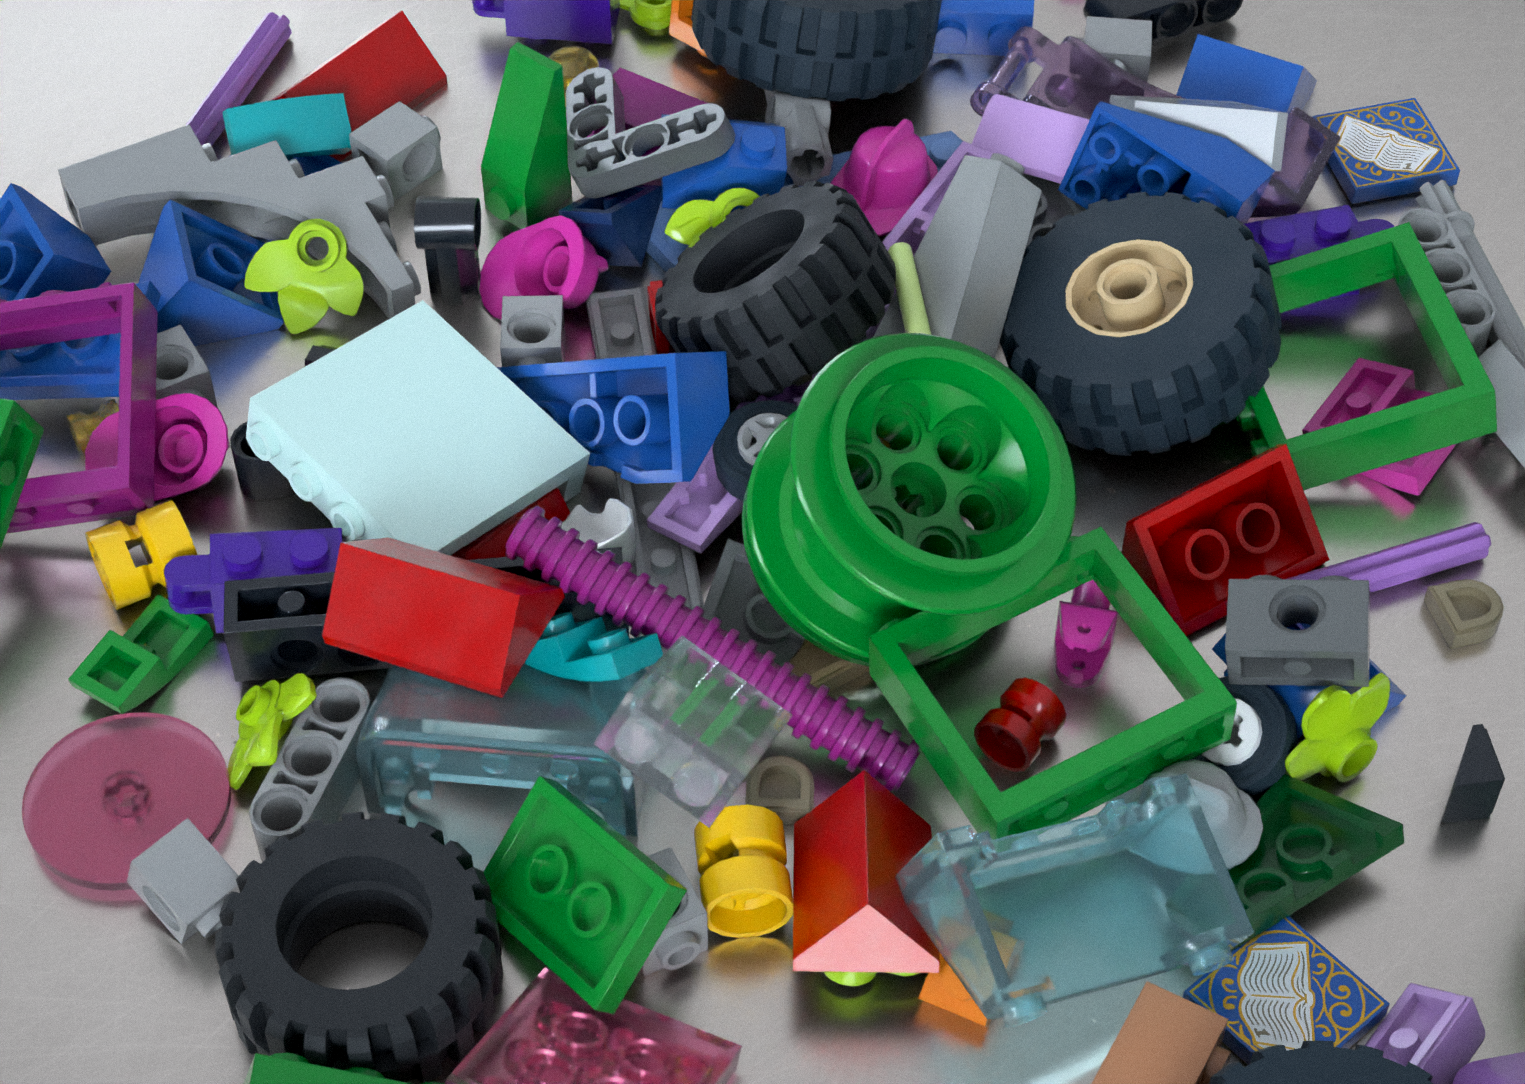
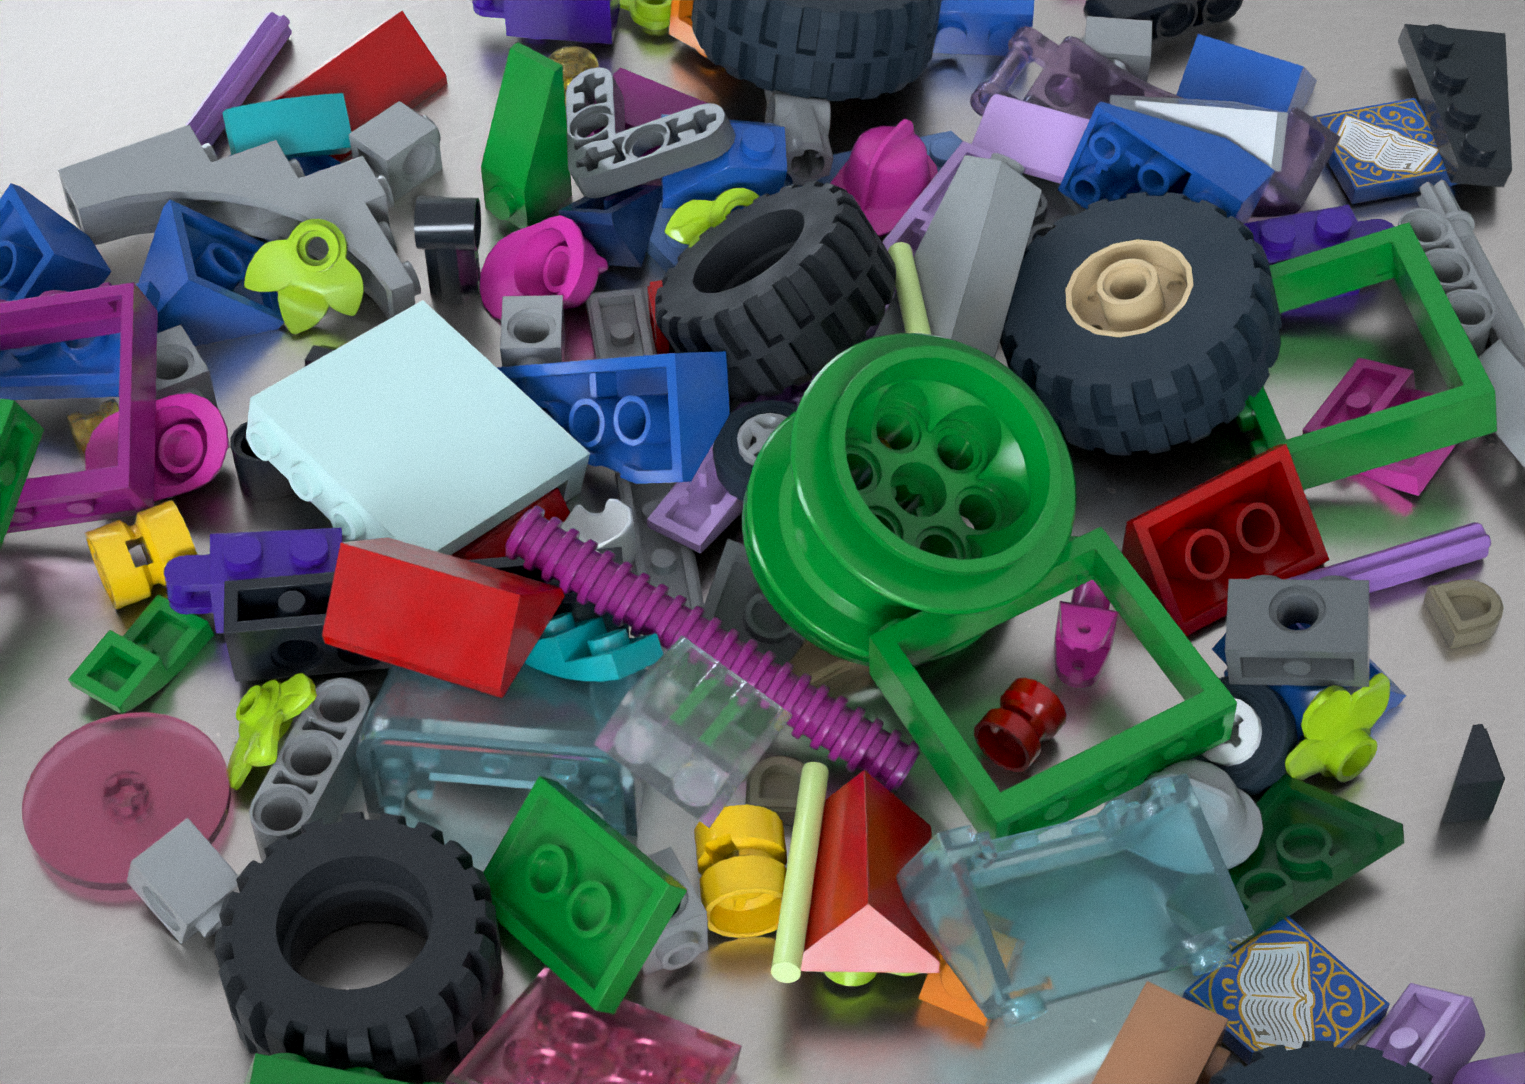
none -> yellowish green bar [771,762,829,983]
none -> black wing [1398,24,1512,187]

